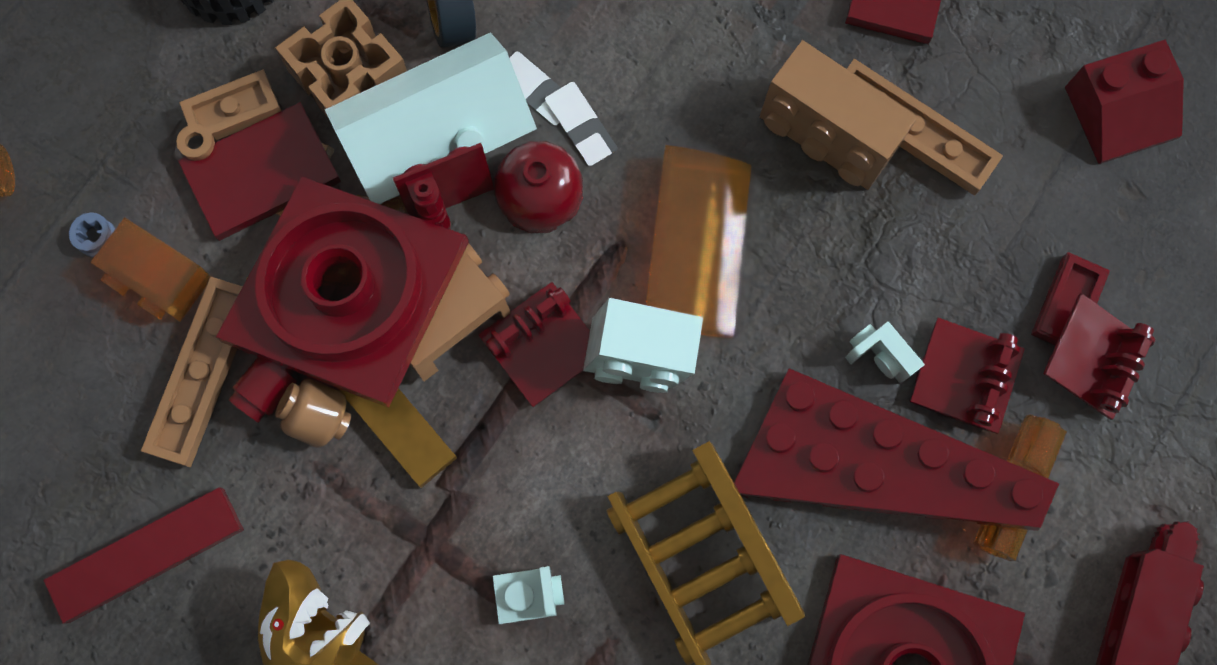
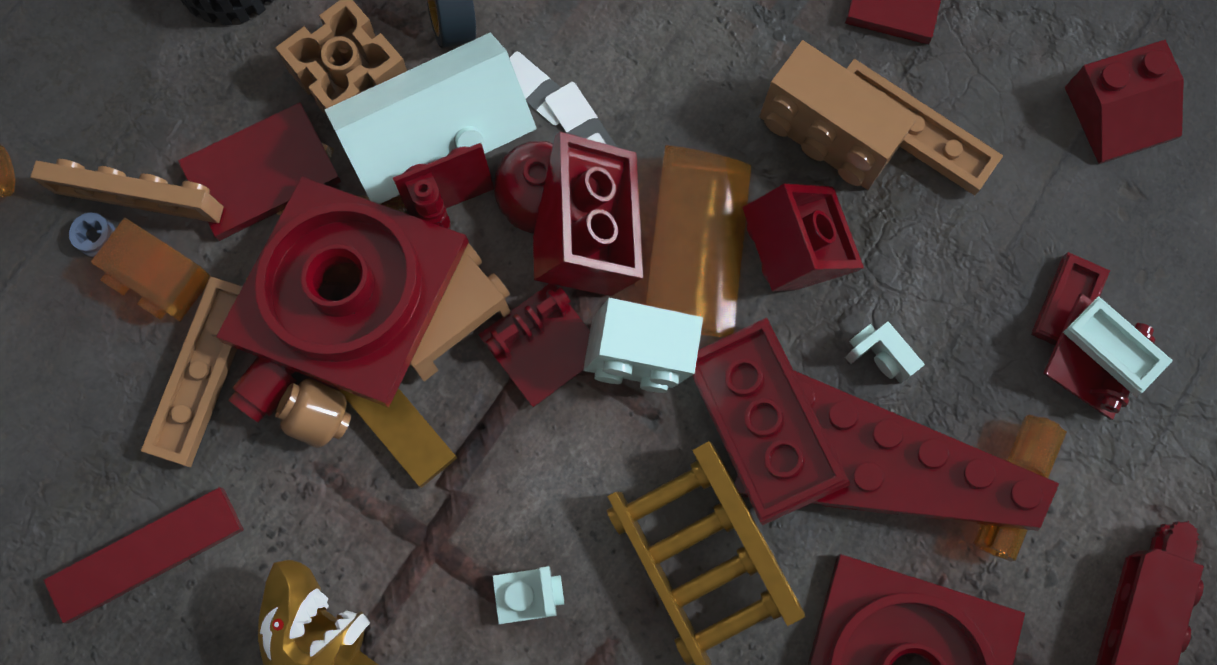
medium nougat hinge [176,69,282,161] -> none
dark red hinge [910,318,1025,434] -> none
none -> medium nougat plate [30,159,224,223]
none -> dark red slope [533,131,643,296]
none -> dark red tile [692,318,850,526]
none -> dark red slope [742,184,864,291]
none -> light aqua tile [1063,296,1173,397]

